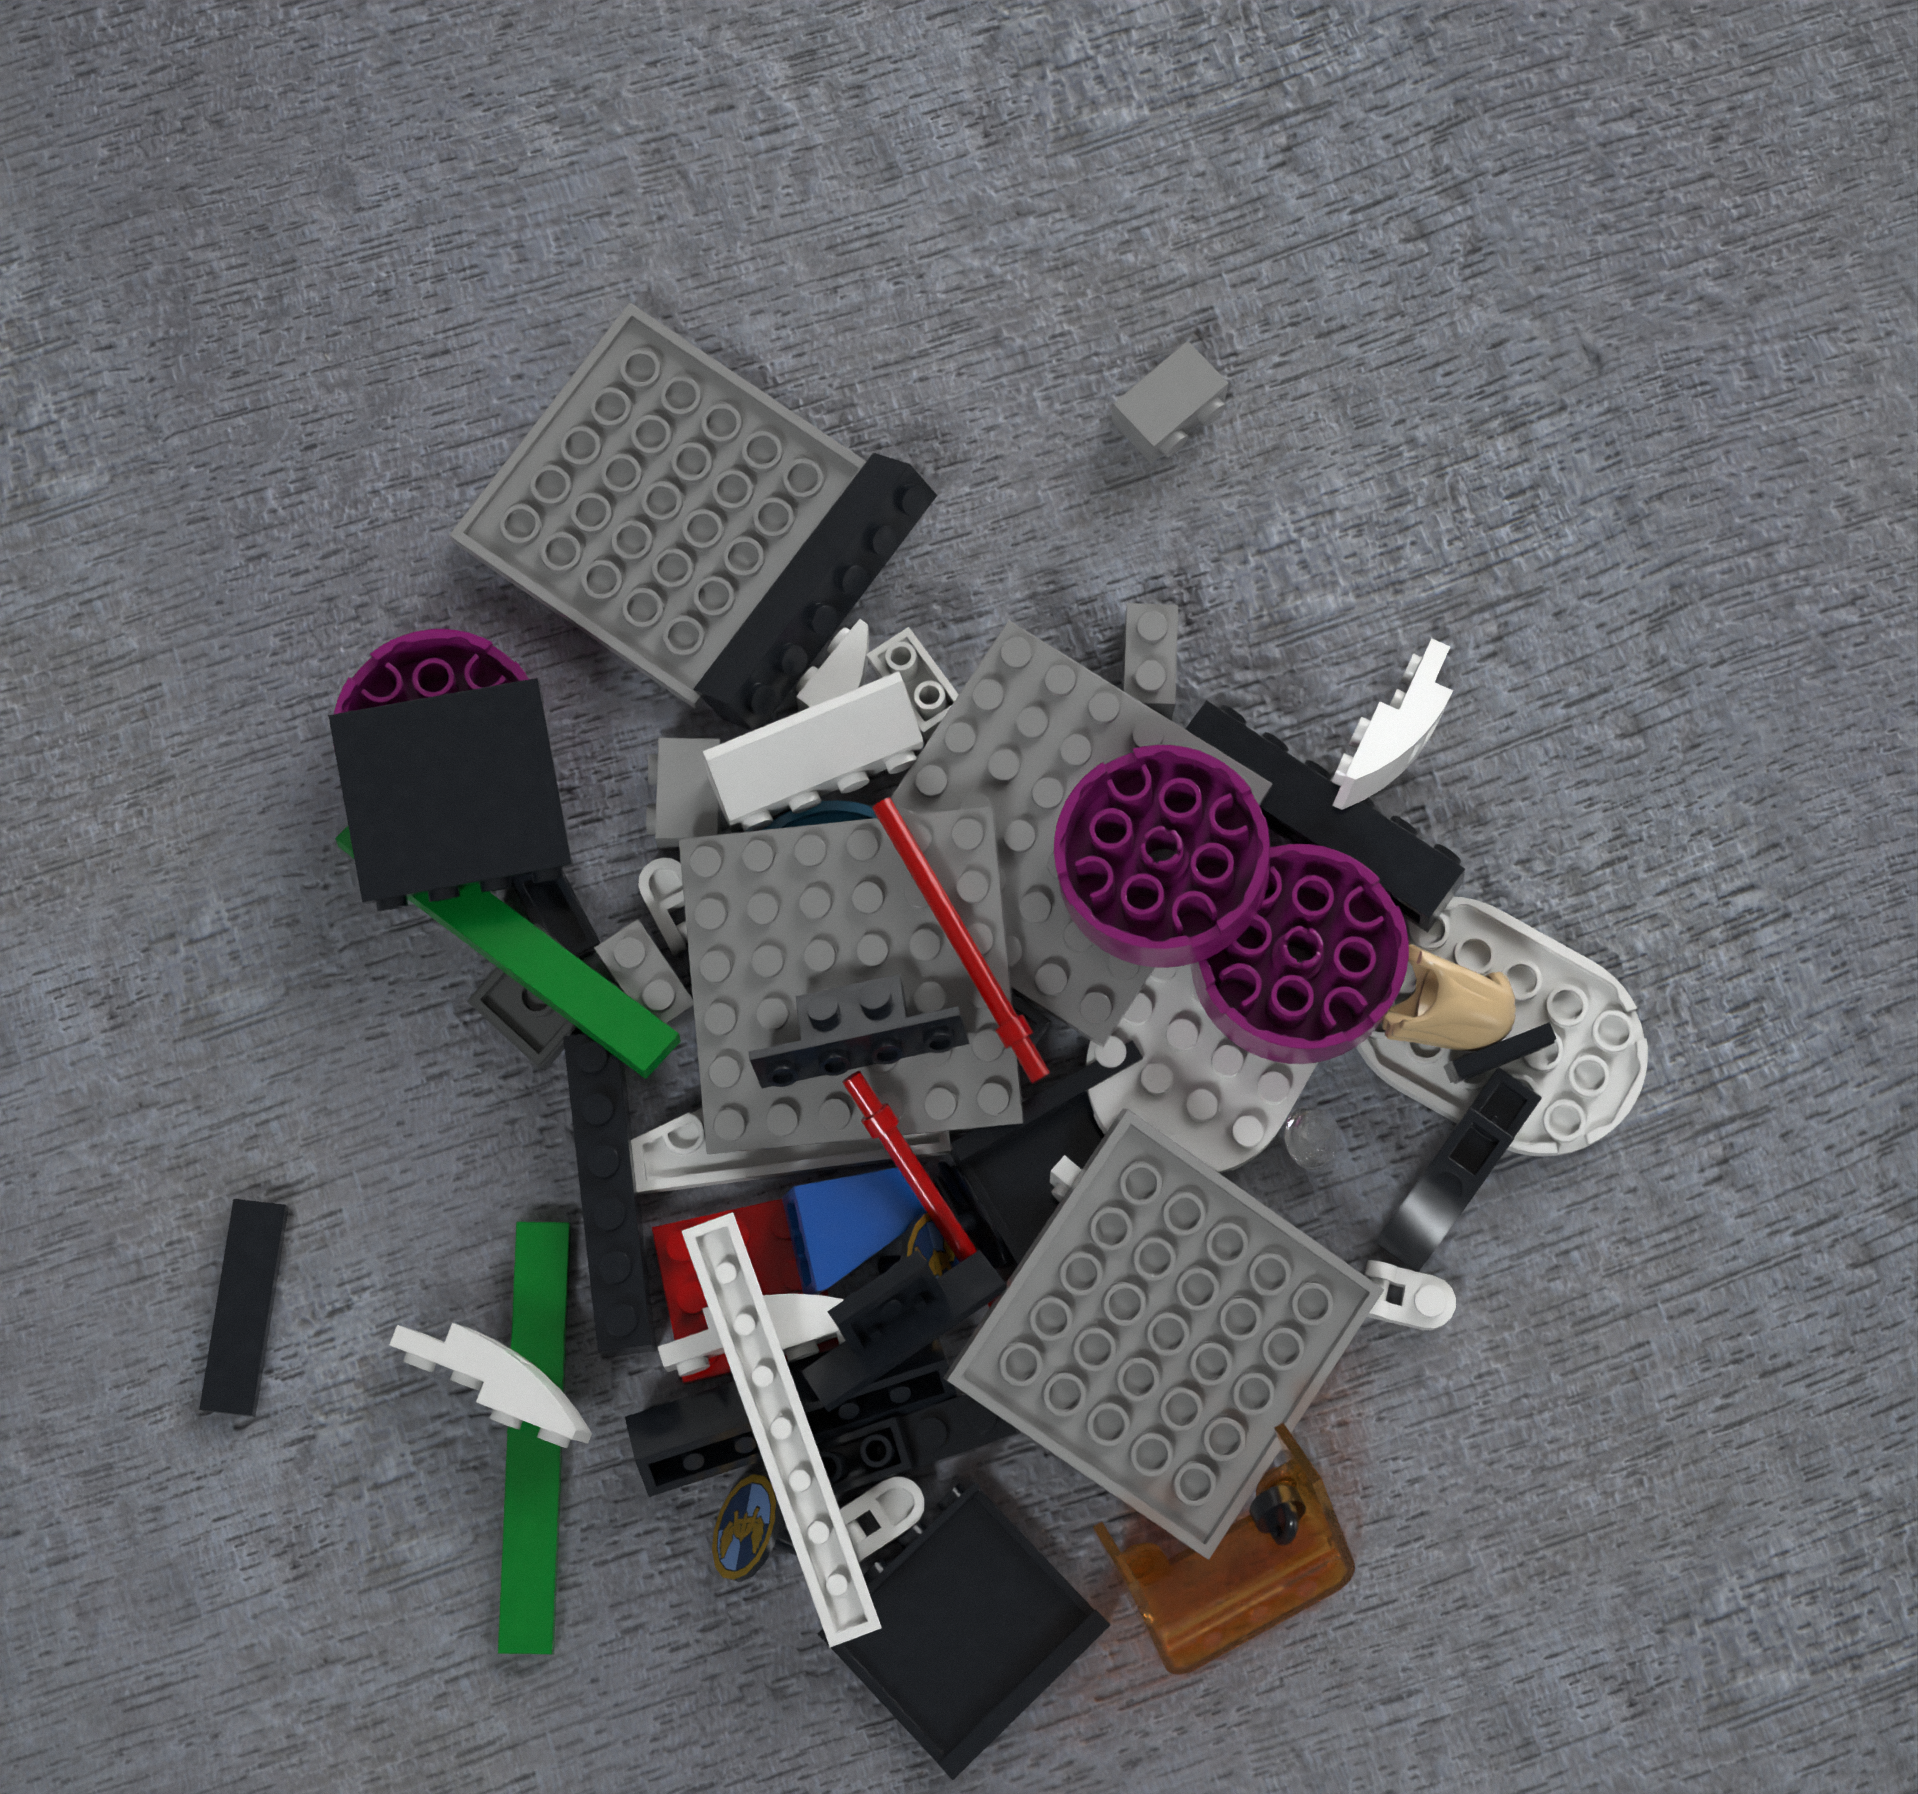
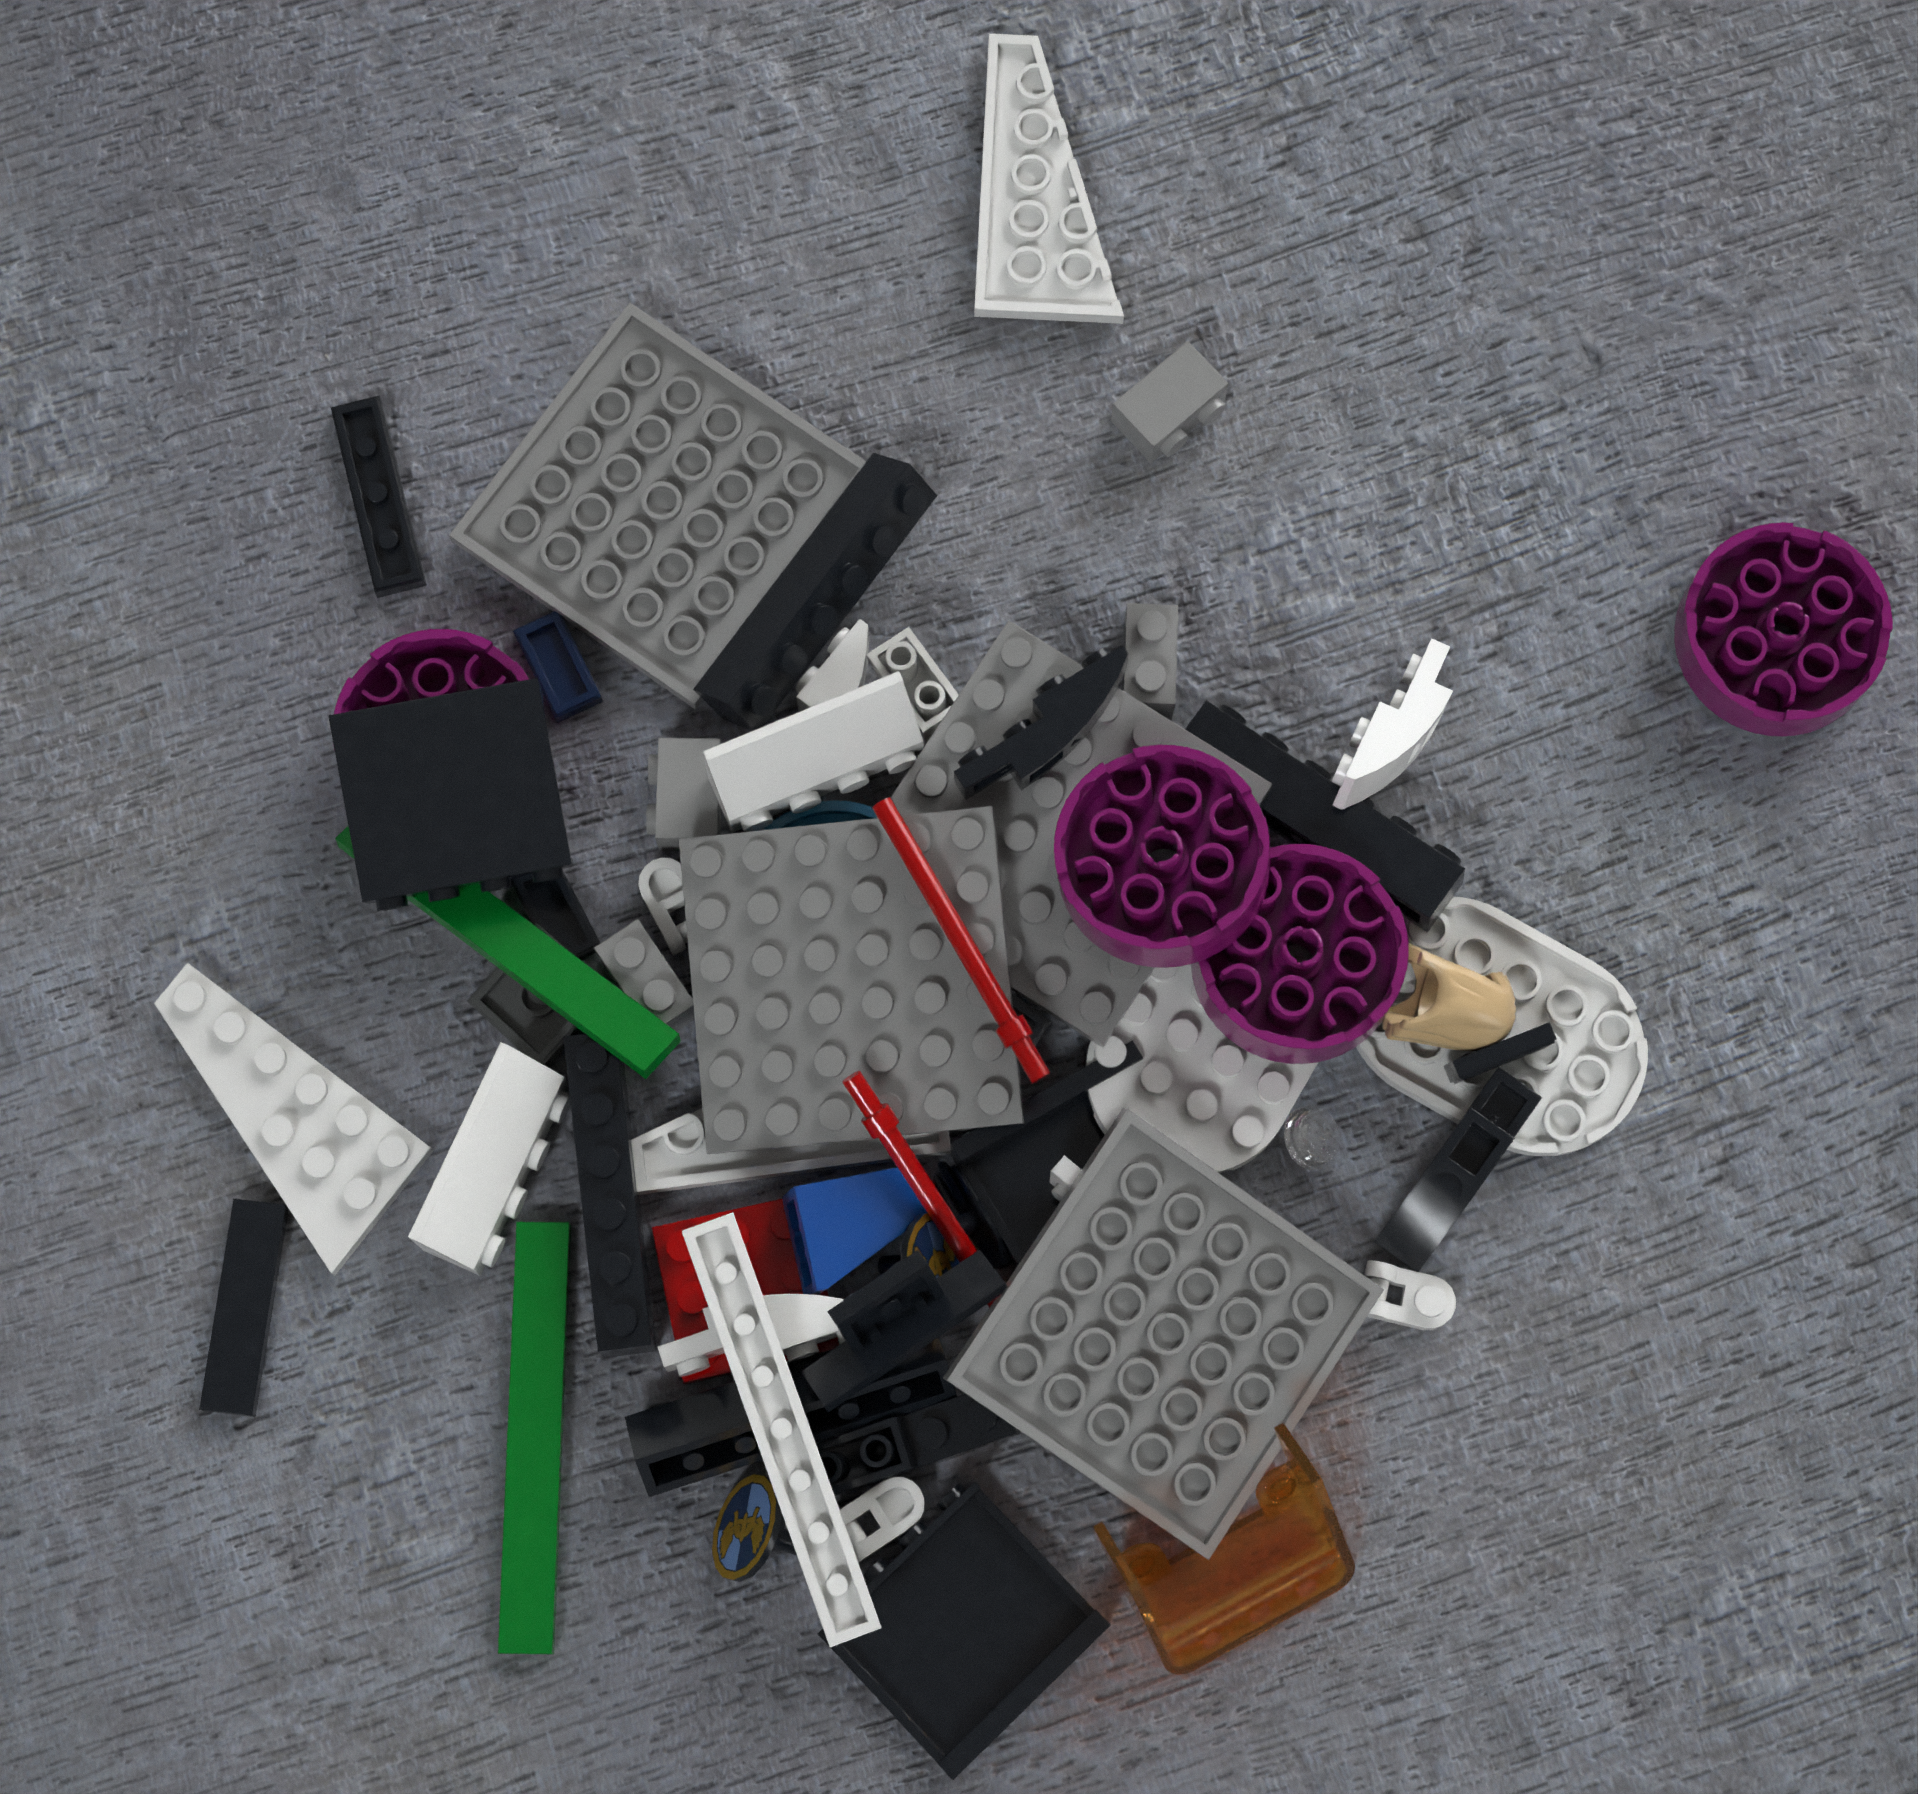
white slope [389,1323,592,1448] -> none
black bracket [749,974,970,1089] -> none
black tile [1249,1485,1306,1546] -> none
none -> white wing [154,963,434,1276]
none -> black tile [331,396,427,598]
none -> white slope [408,1042,571,1276]
none -> dark blue tile [513,611,603,723]
none -> black slope [954,645,1128,800]
none -> white wing [974,34,1124,324]
none -> magenta brick [1674,522,1893,737]

